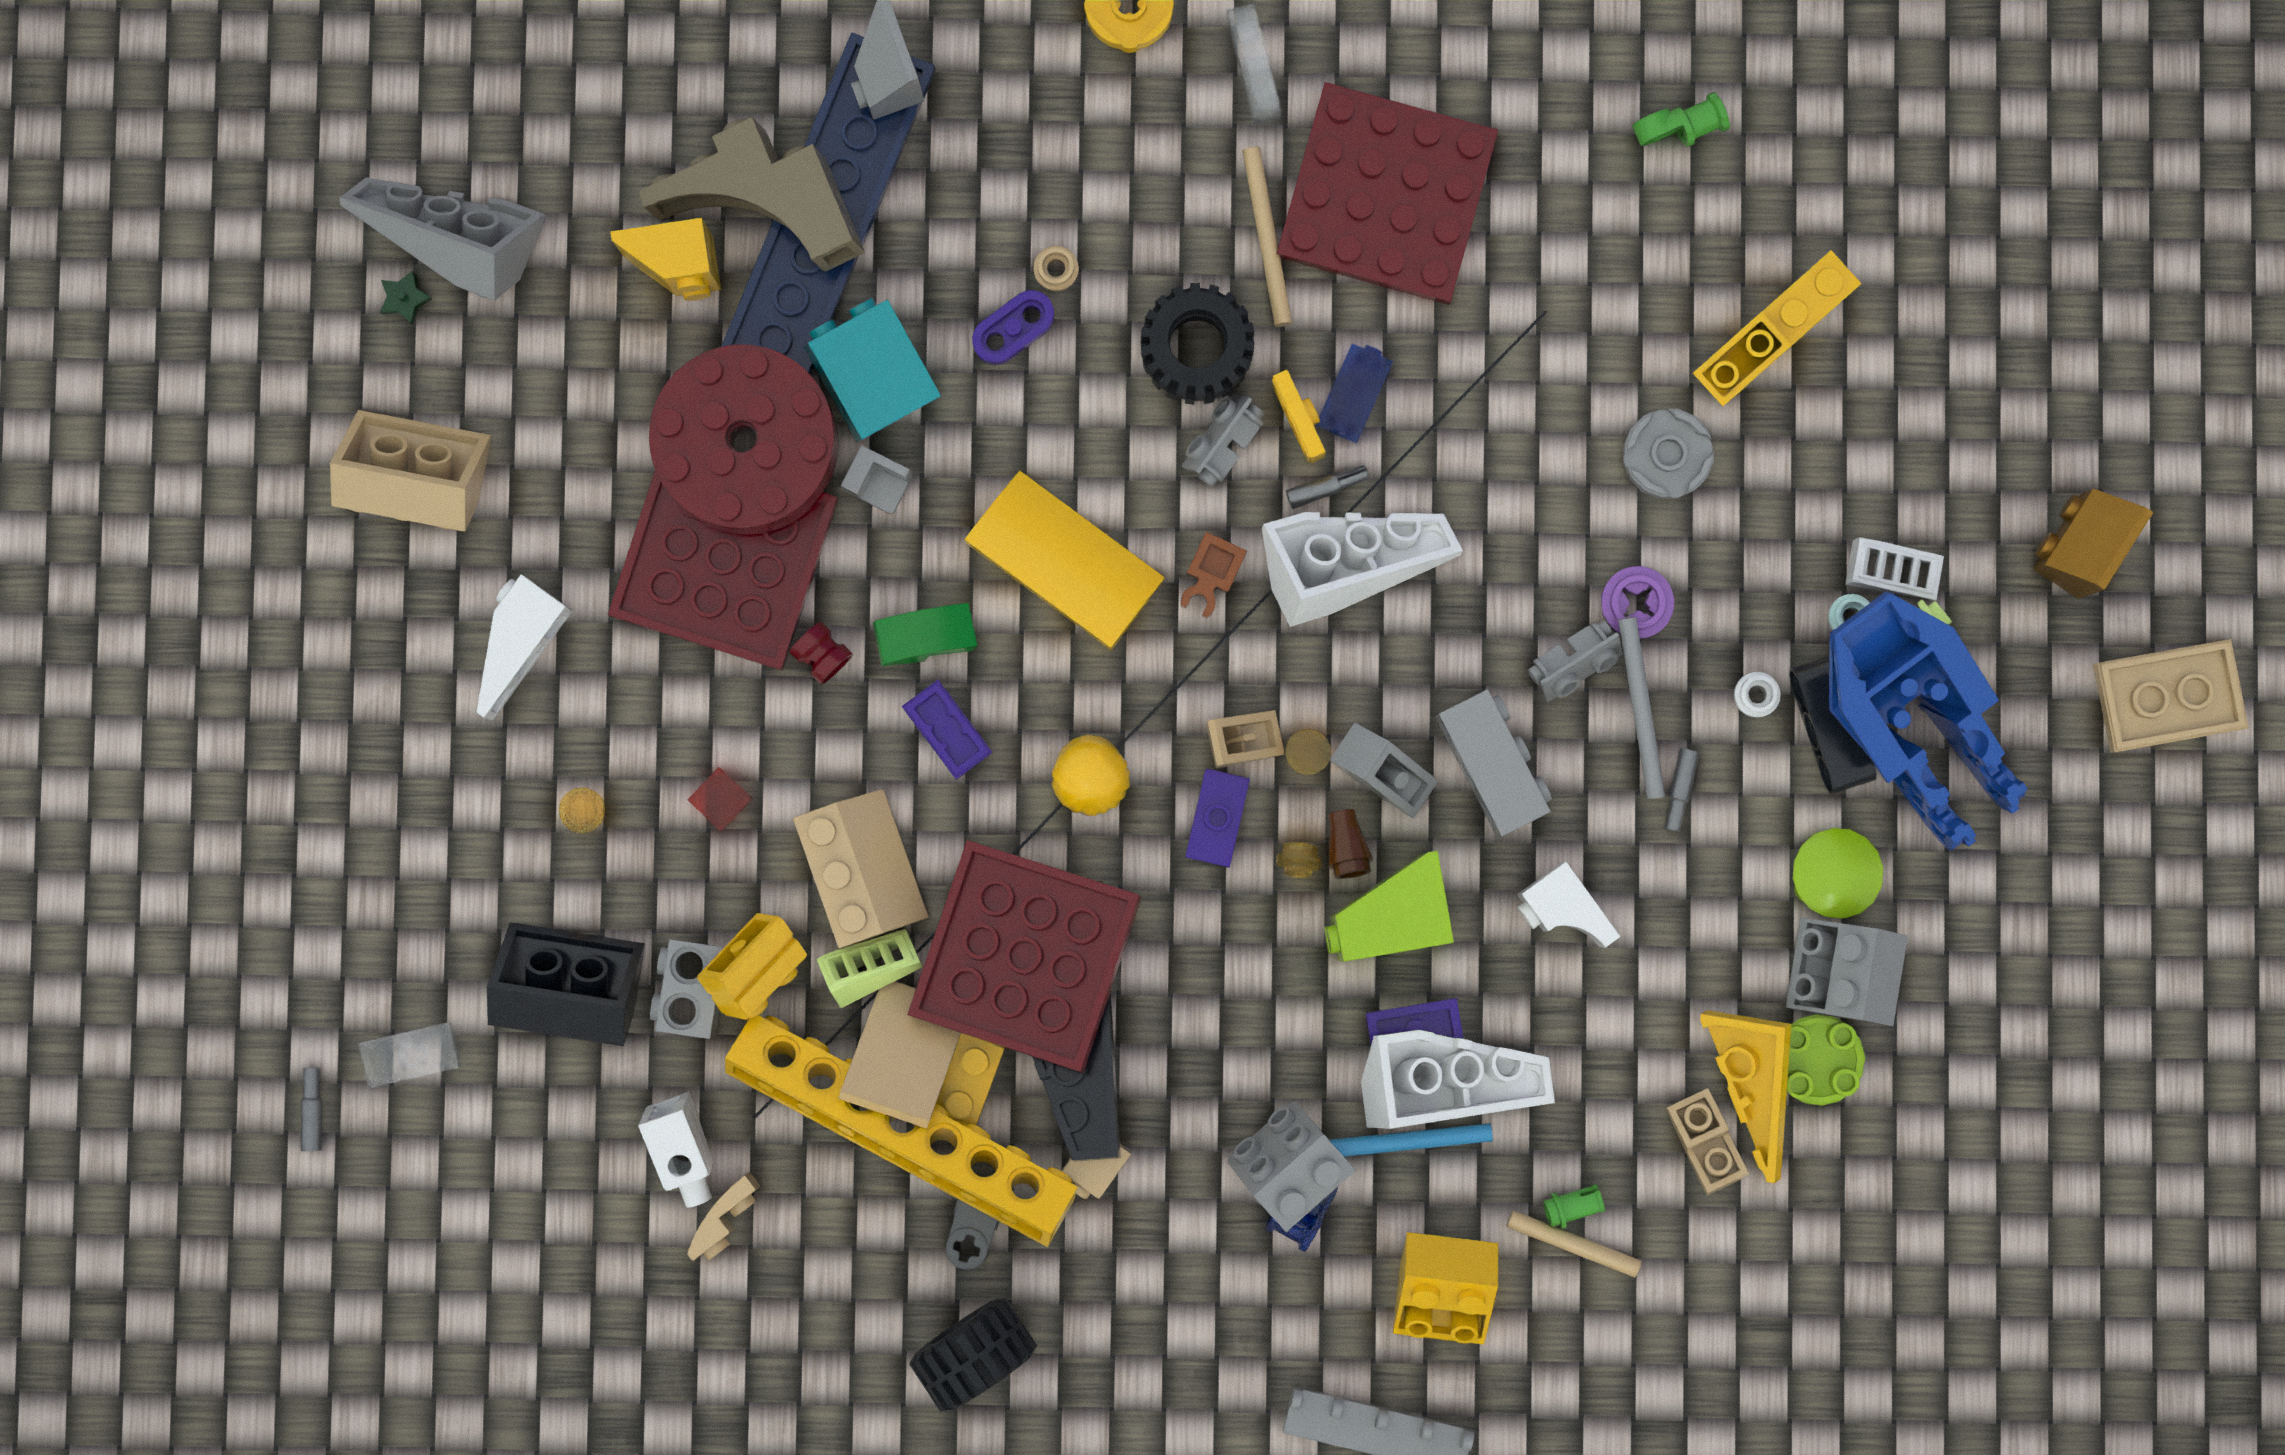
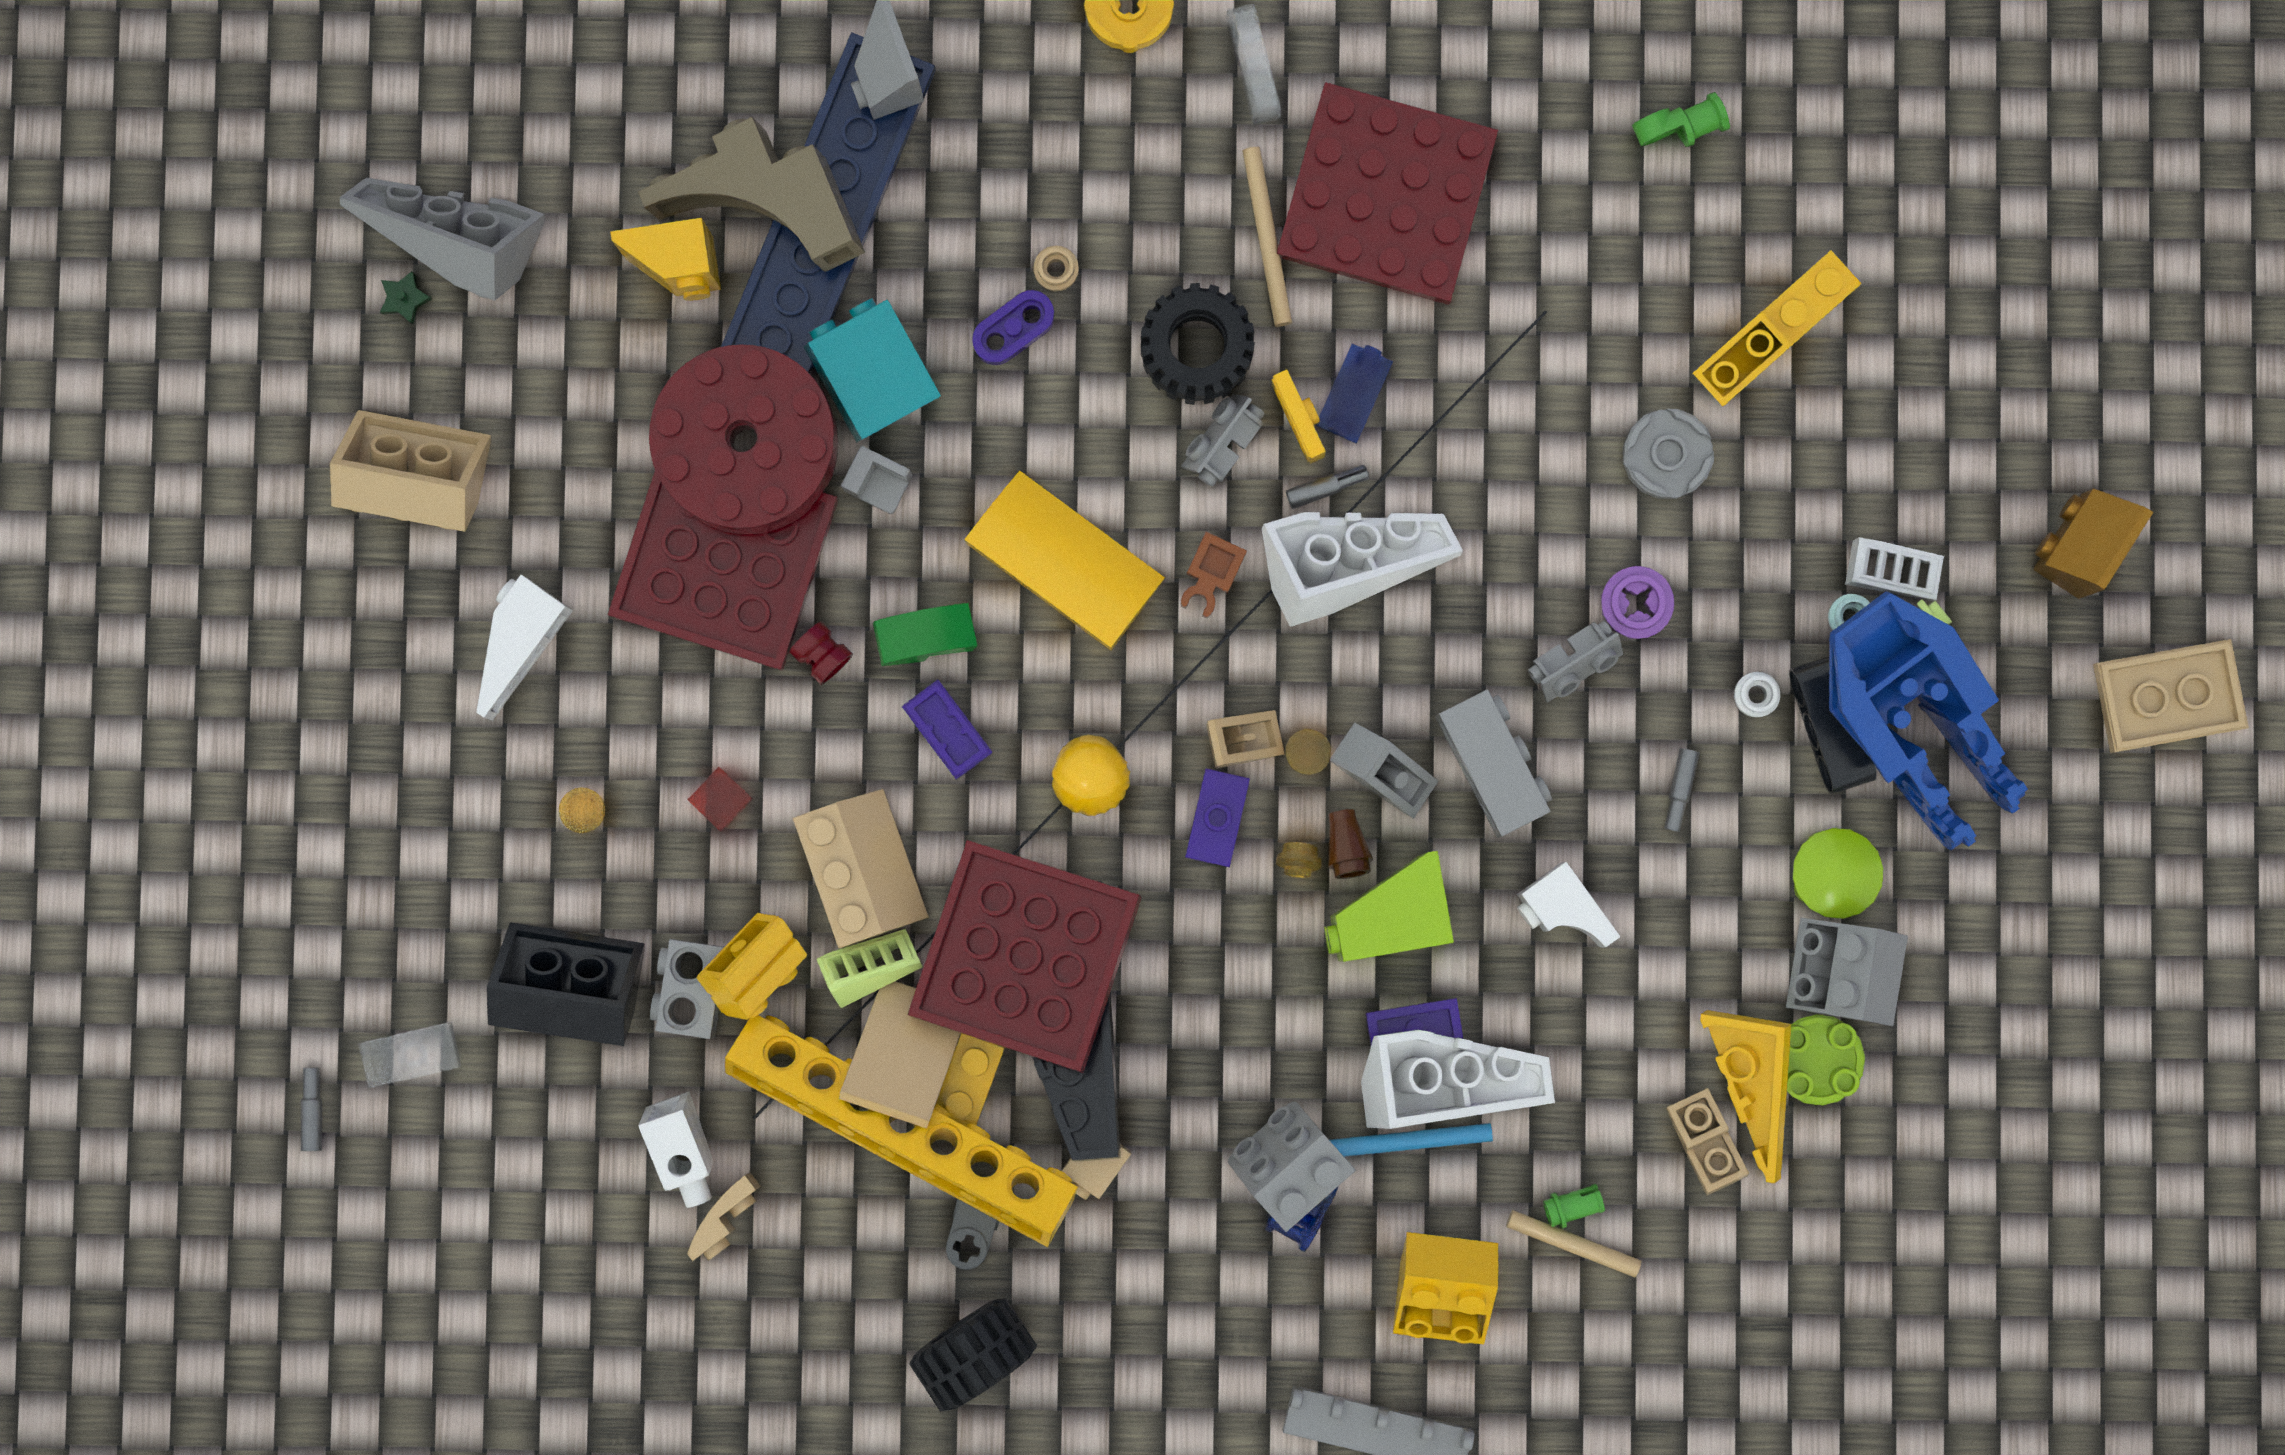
light grey bar [1618,617,1665,799] -> none

